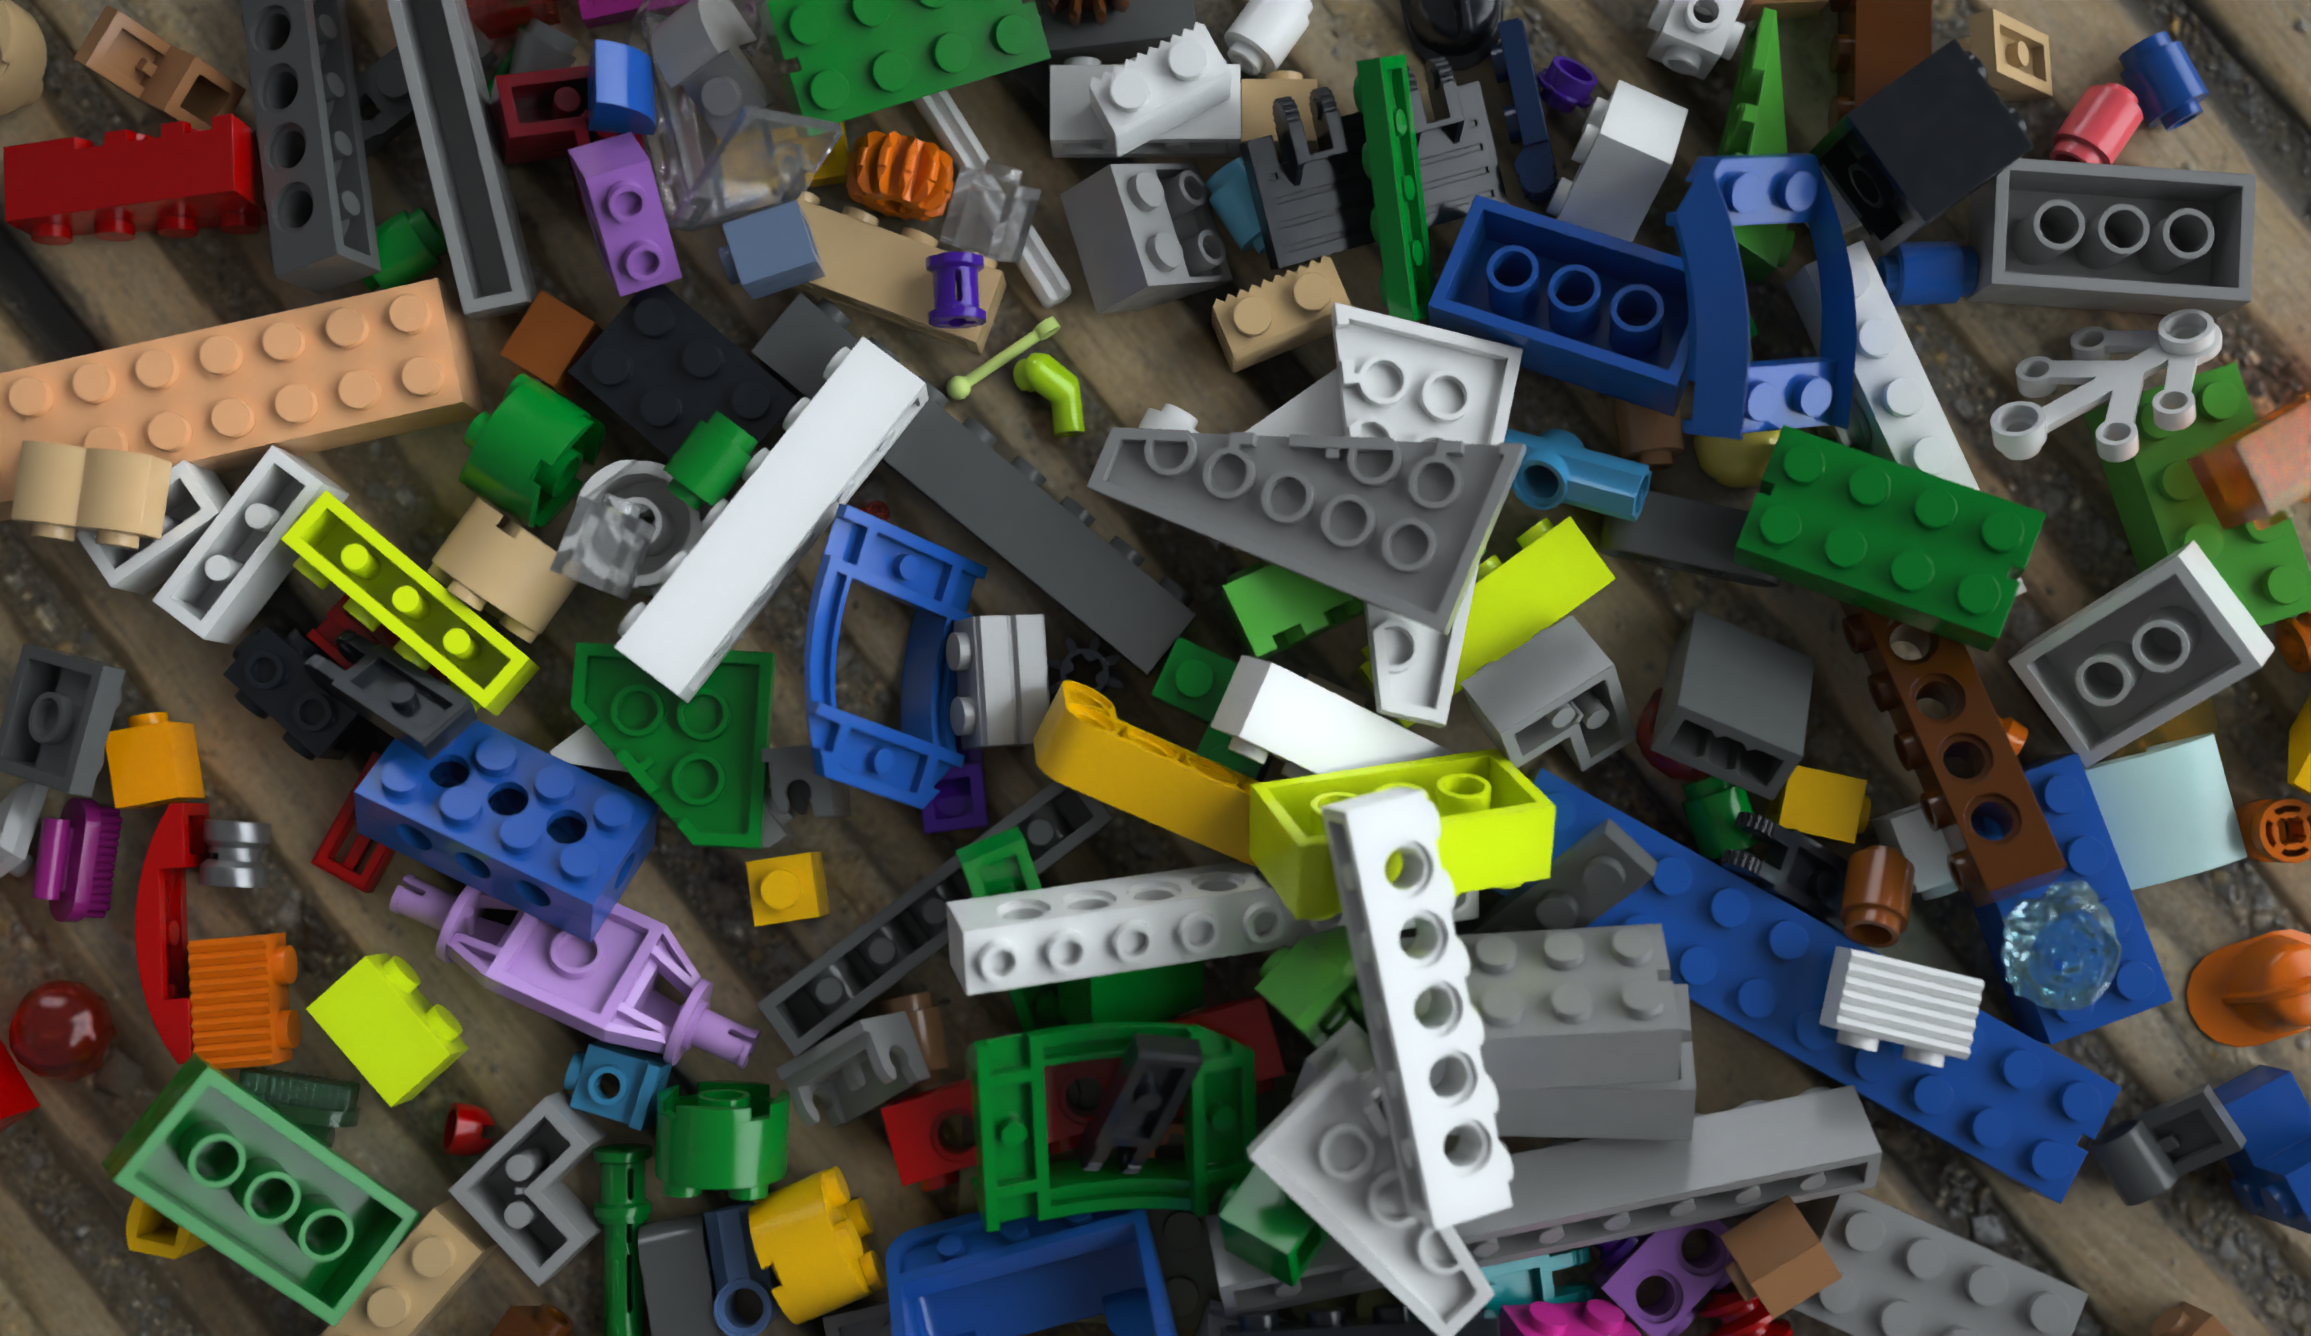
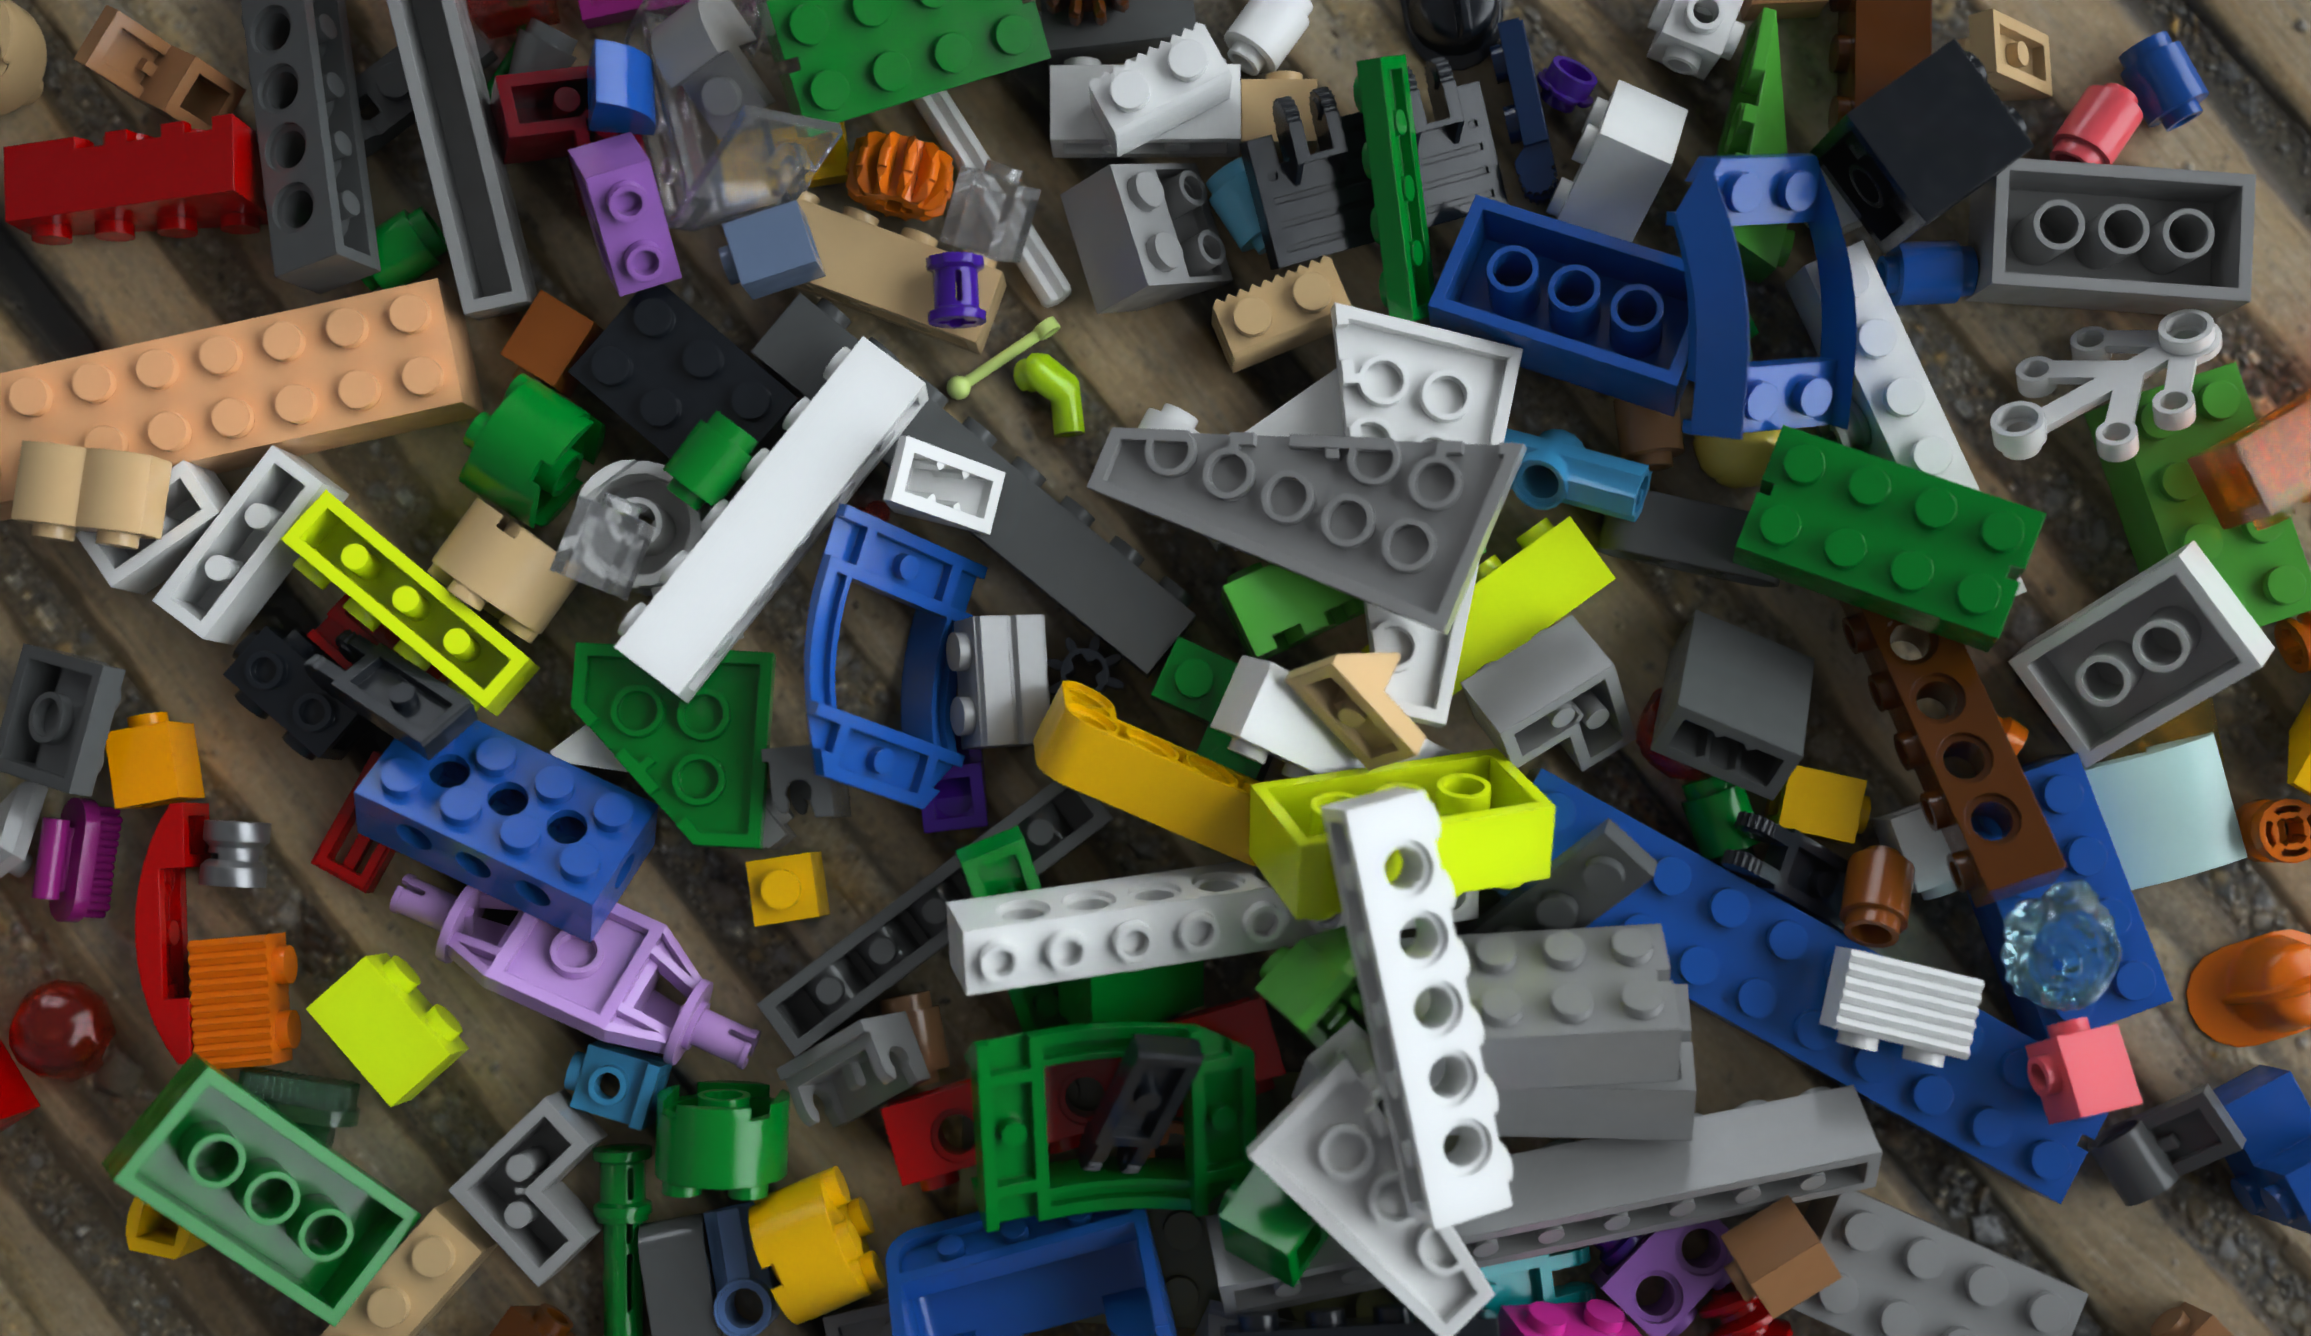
red hinge [443,1102,495,1156] -> none
none -> white slope [883,435,1006,535]
none -> tan slope [1285,652,1426,770]
none -> coral brick [2025,1017,2143,1124]

